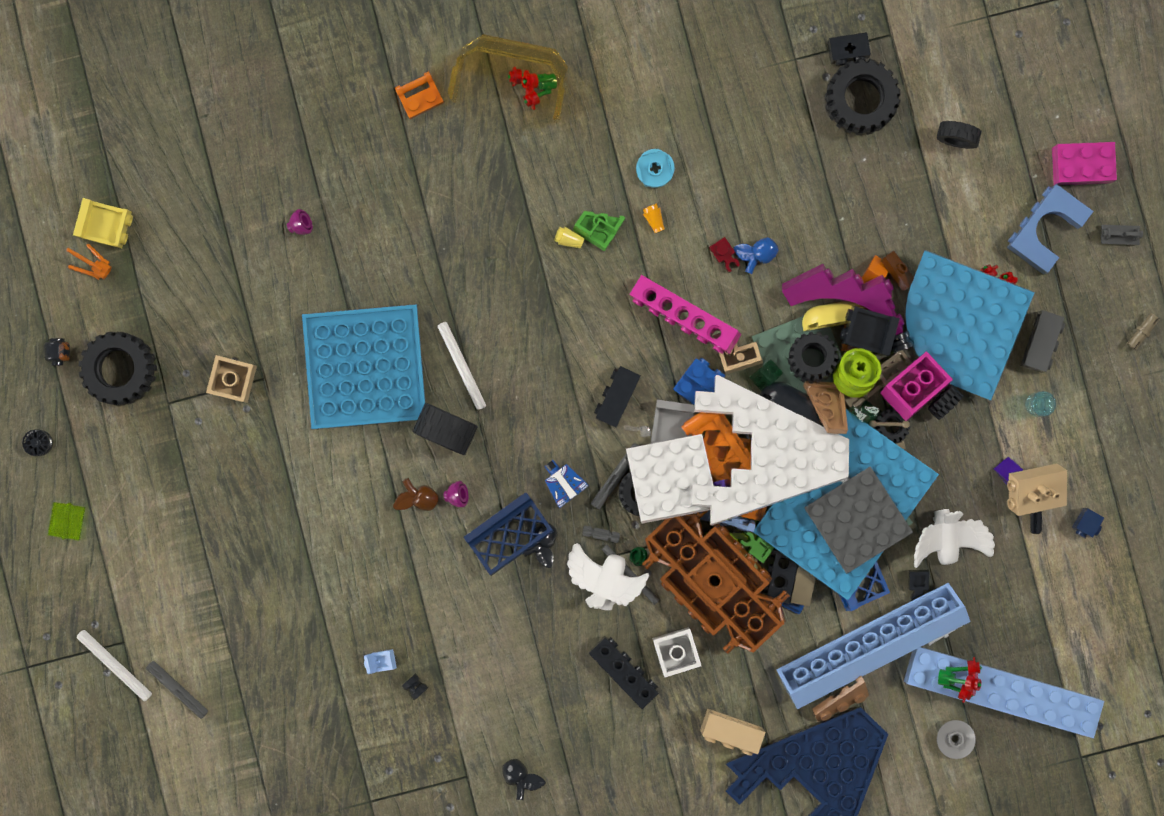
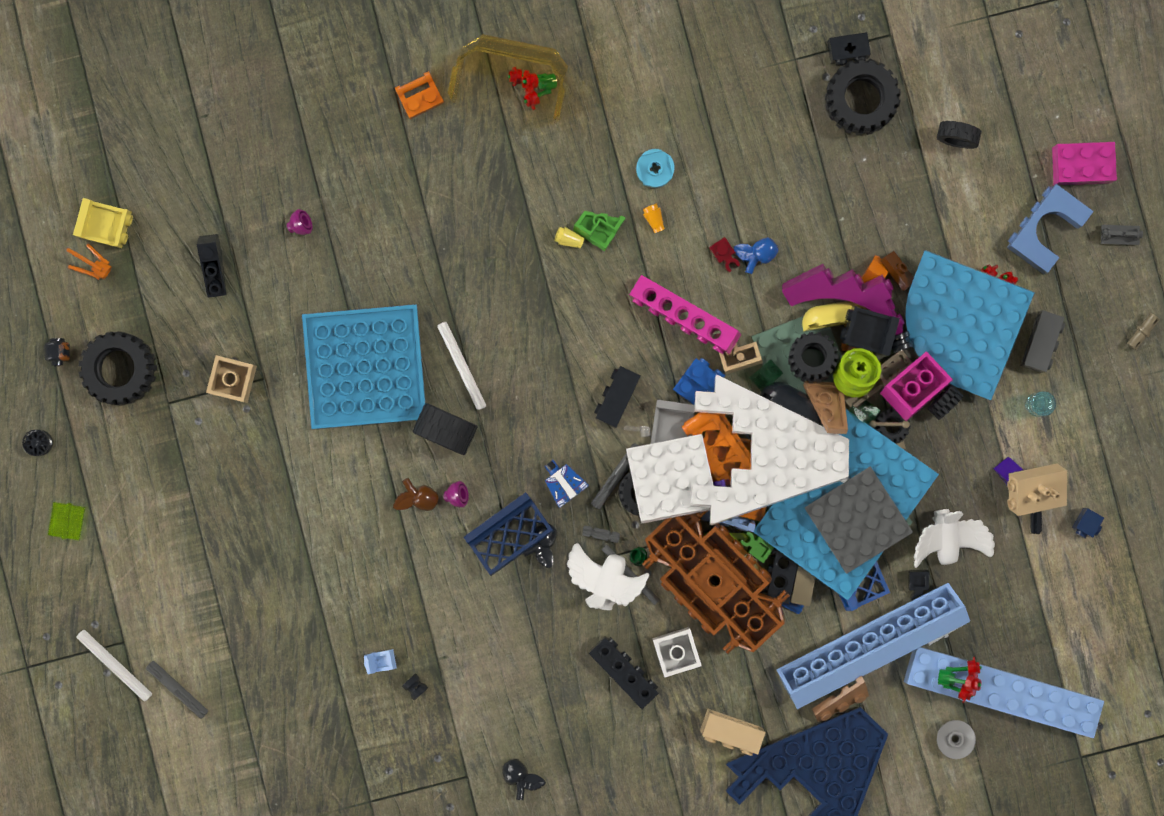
none -> black slope [196,234,227,298]

